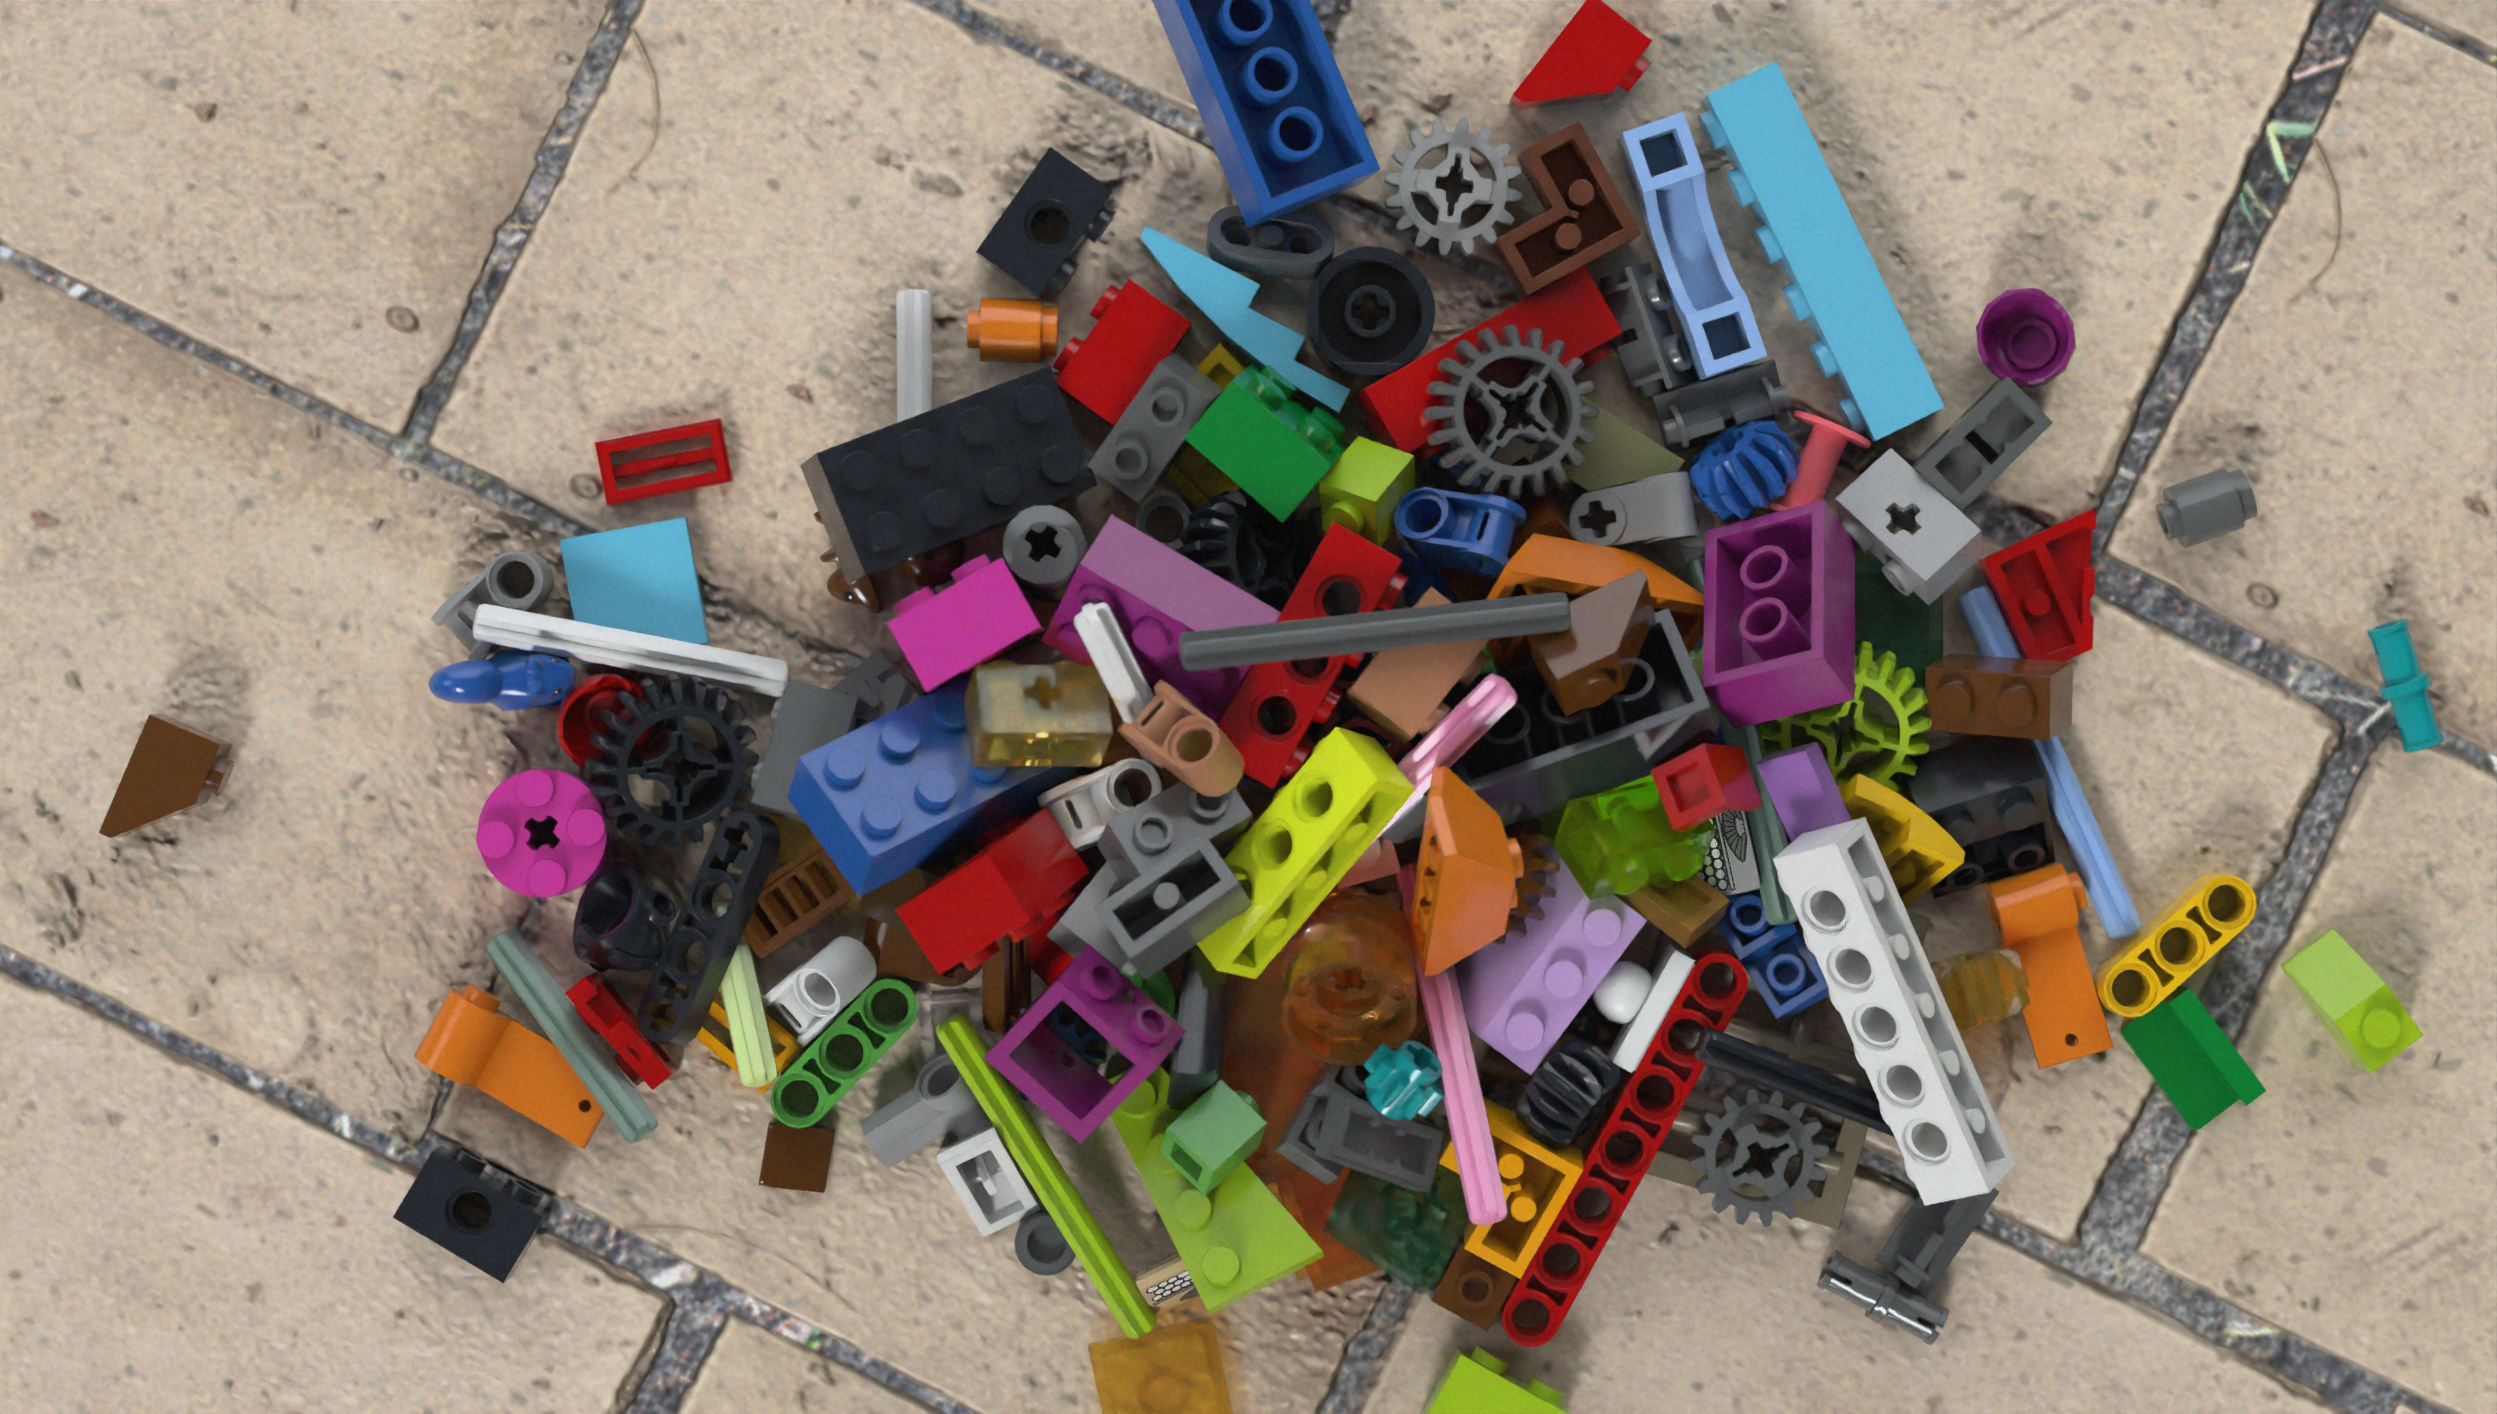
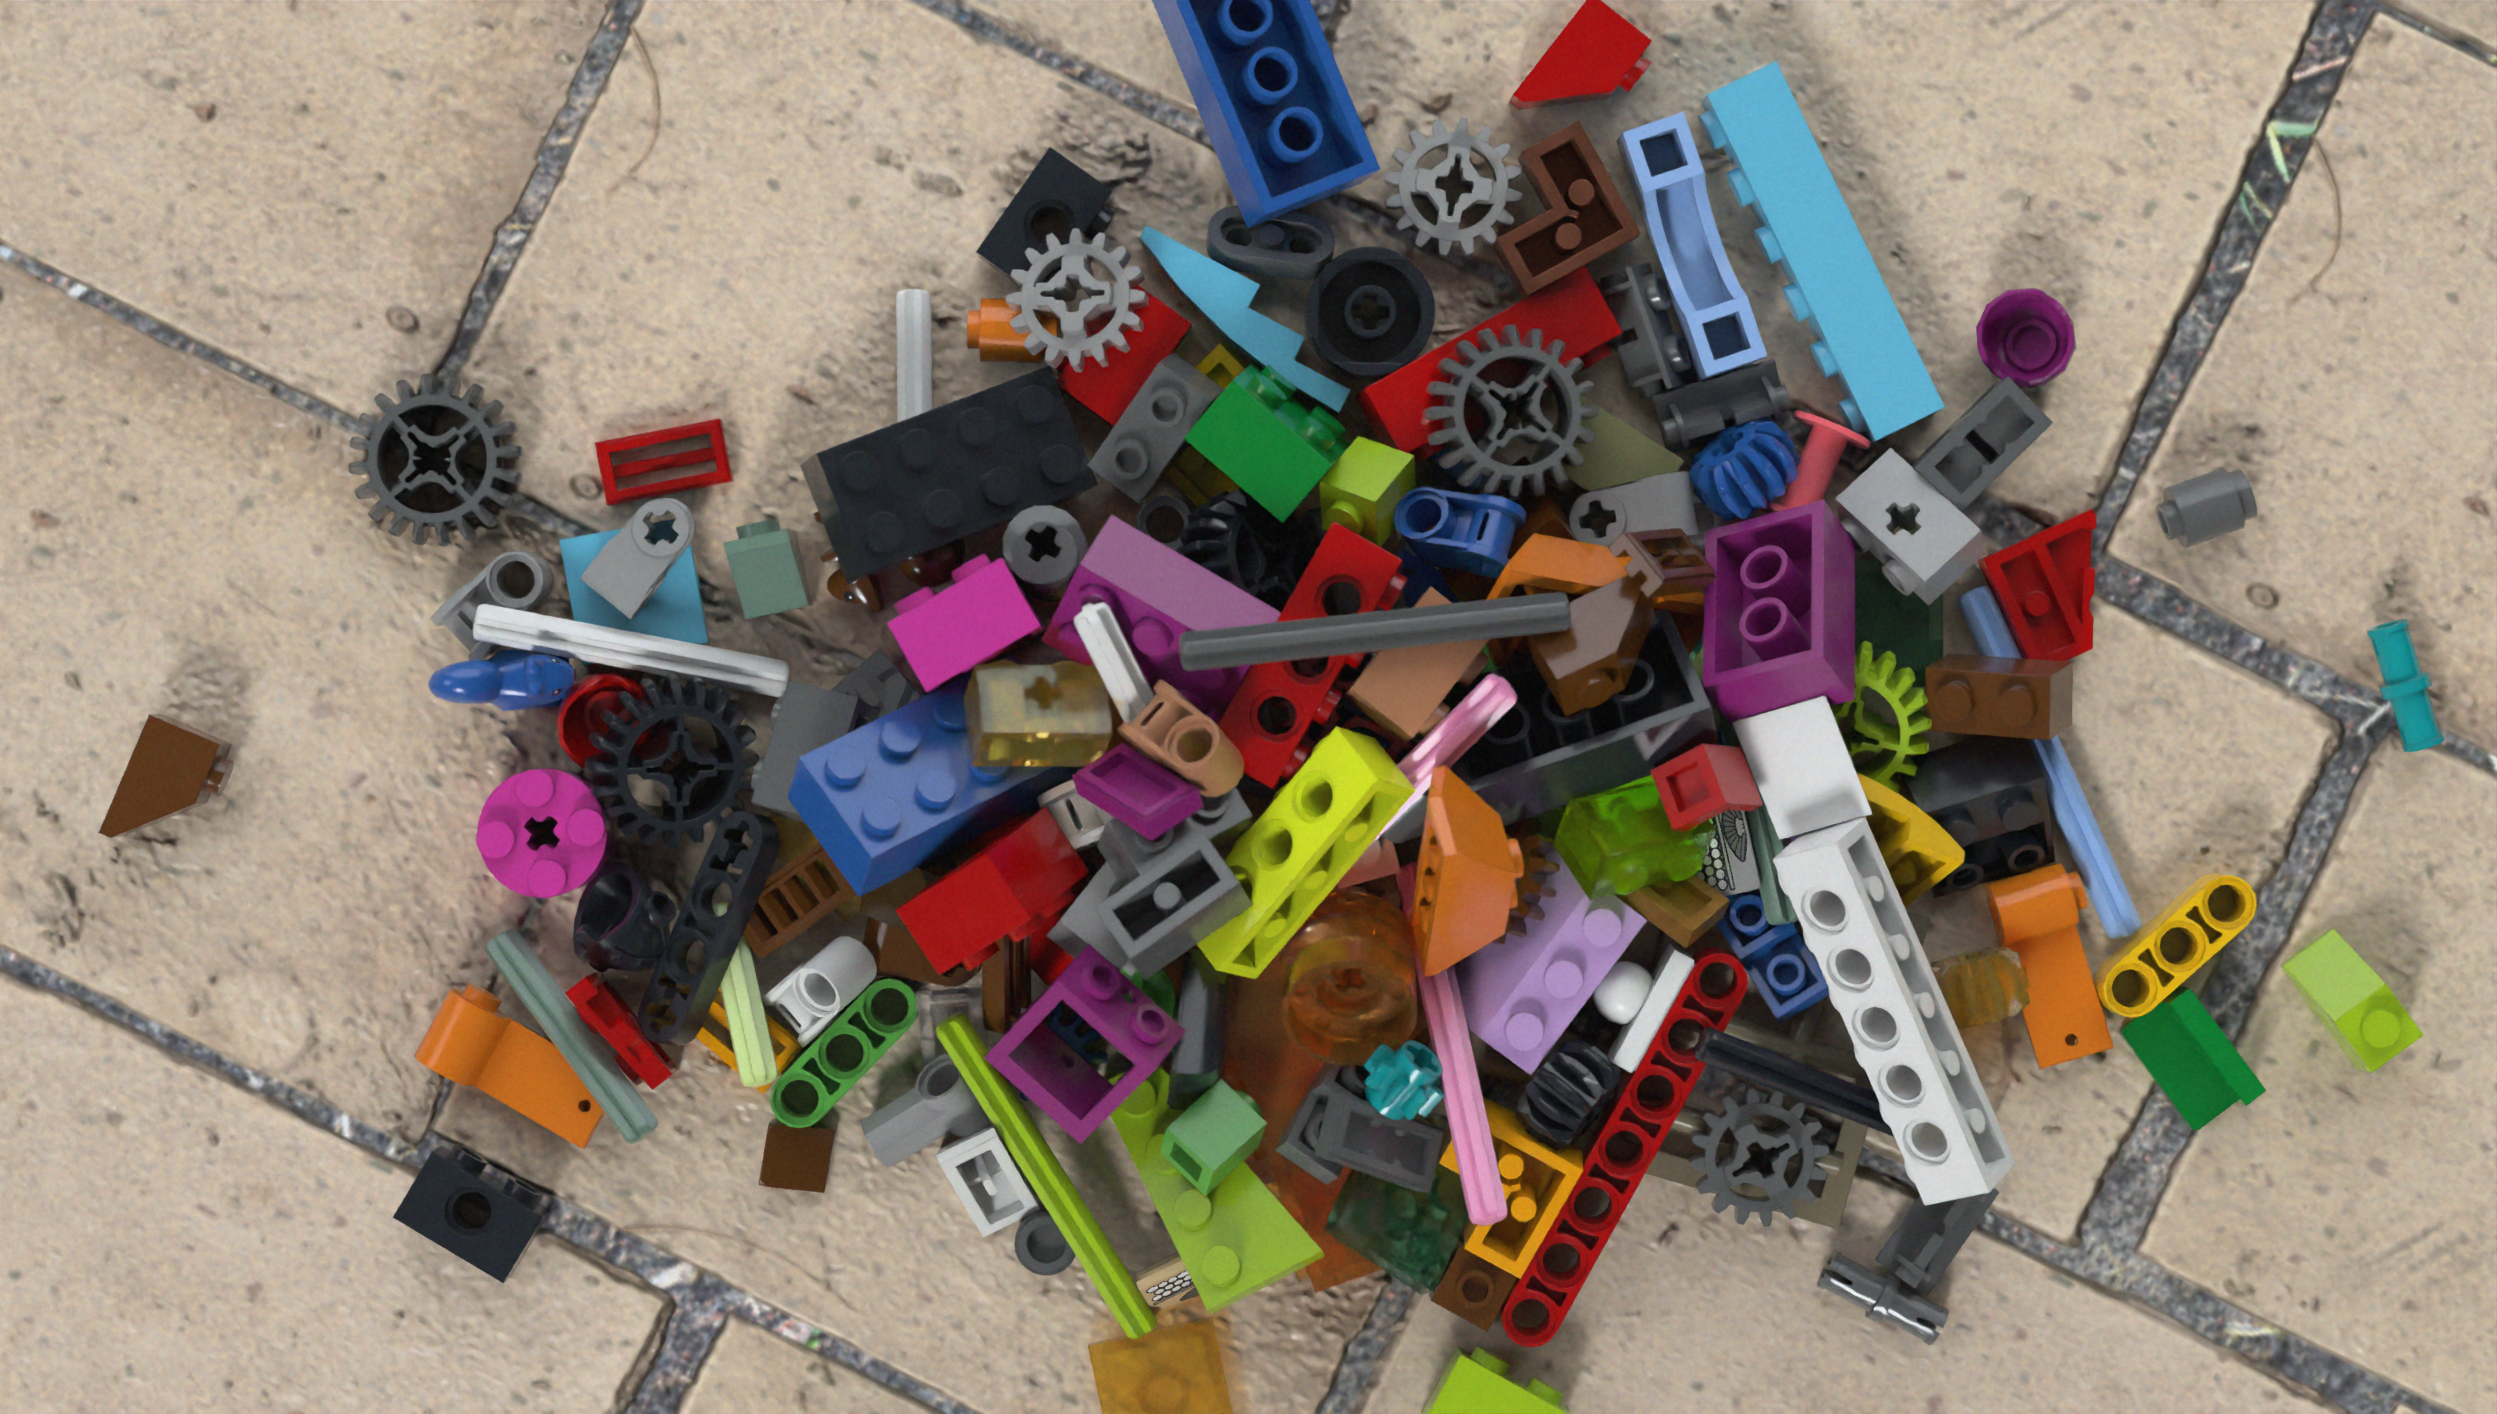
none -> dark grey gear [349,373,524,547]
none -> light grey piece [581,498,696,620]
none -> sand green slope [724,519,813,619]
none -> light grey gear [1006,228,1149,372]
none -> magenta tile [1072,743,1204,841]
none -> reddish brown tile [1608,528,1717,598]
none -> white sticker [1732,695,1873,840]

